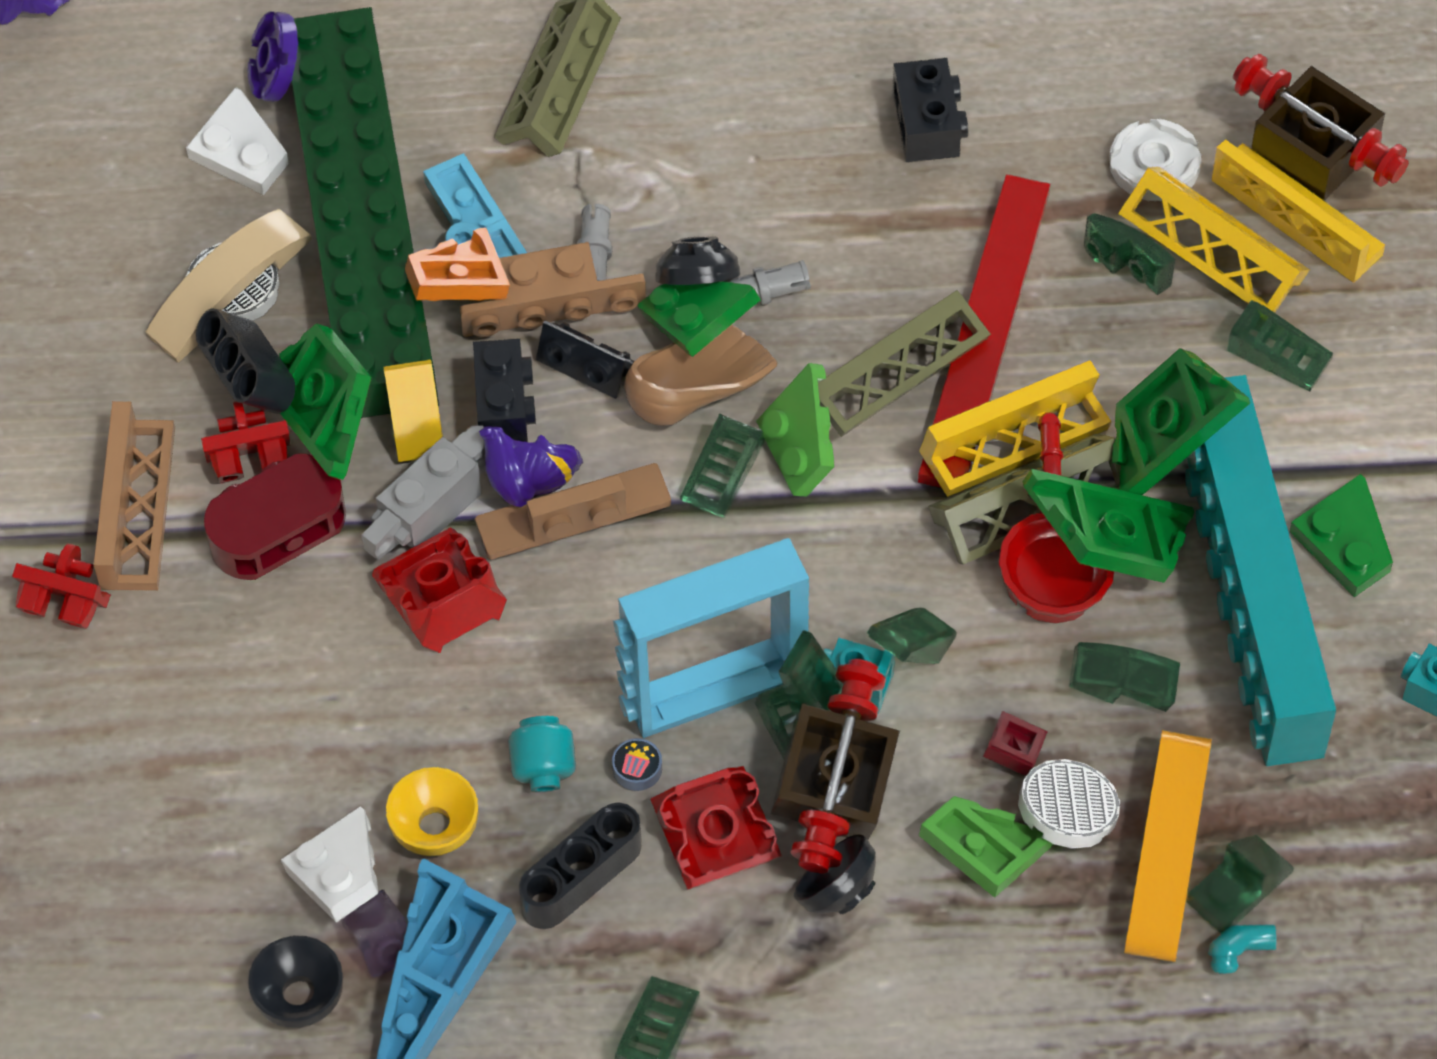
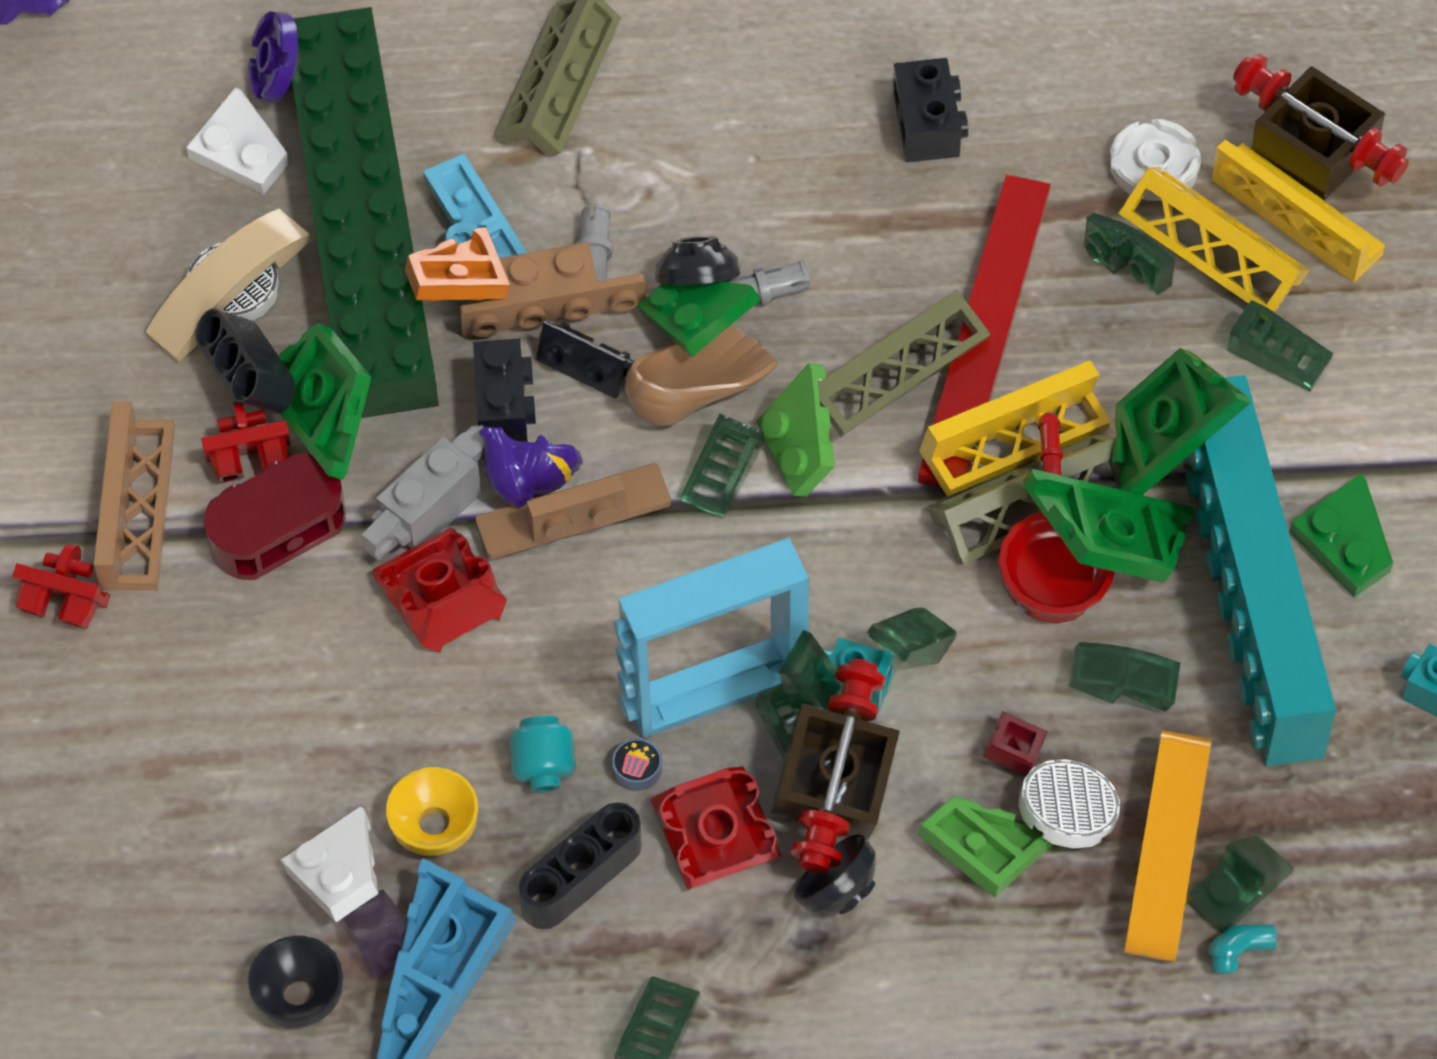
yellow tile [384,360,443,462] -> none

